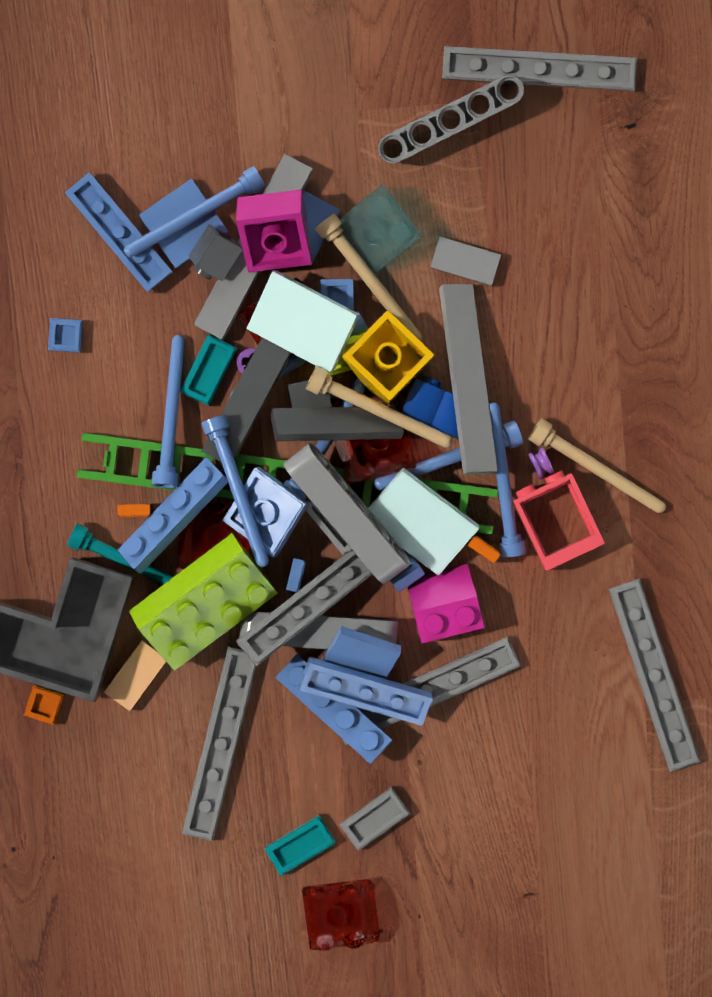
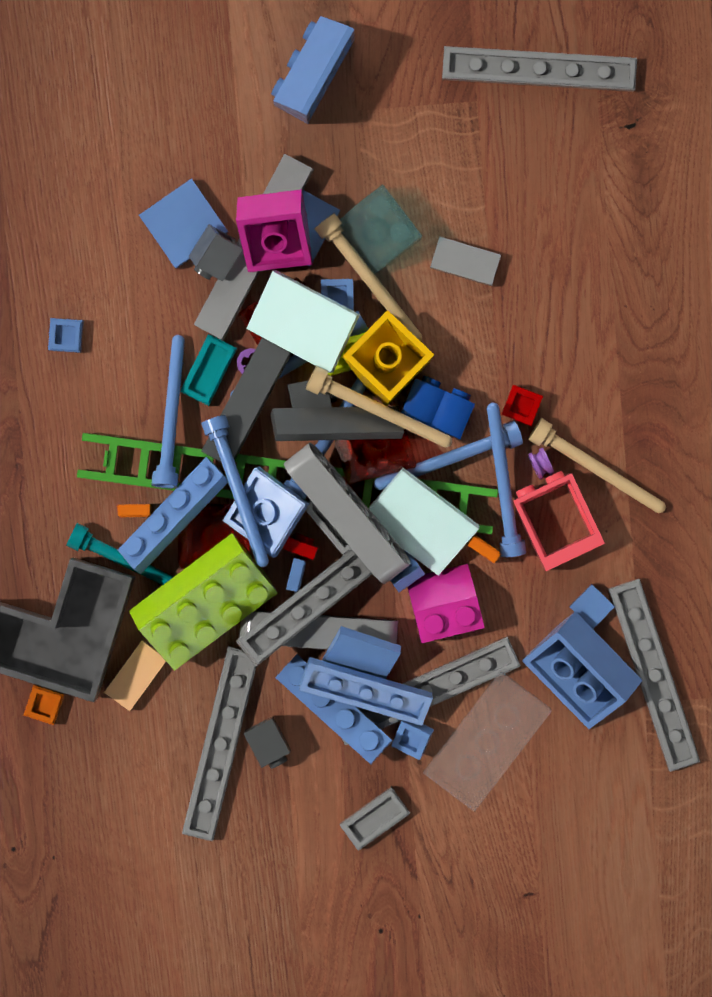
medium blue plate [65,172,173,293] -> none
medium blue piece [124,166,266,257] -> none
teal tile [264,814,336,876] -> none
clear red slope [302,879,381,951] -> none
light grey beam [378,75,524,163] -> none
light grey tile [439,284,498,475] -> none
none -> dark grey brick [243,716,291,769]
none -> medium blue slope [271,16,355,124]
none -> red plate [283,533,318,560]
none -> medium blue plate [391,720,434,760]
none -> clear tile [423,670,552,812]
none -> red plate [501,385,543,426]
none -> medium blue slope [522,611,643,729]
none -> medium blue tile [569,584,615,629]

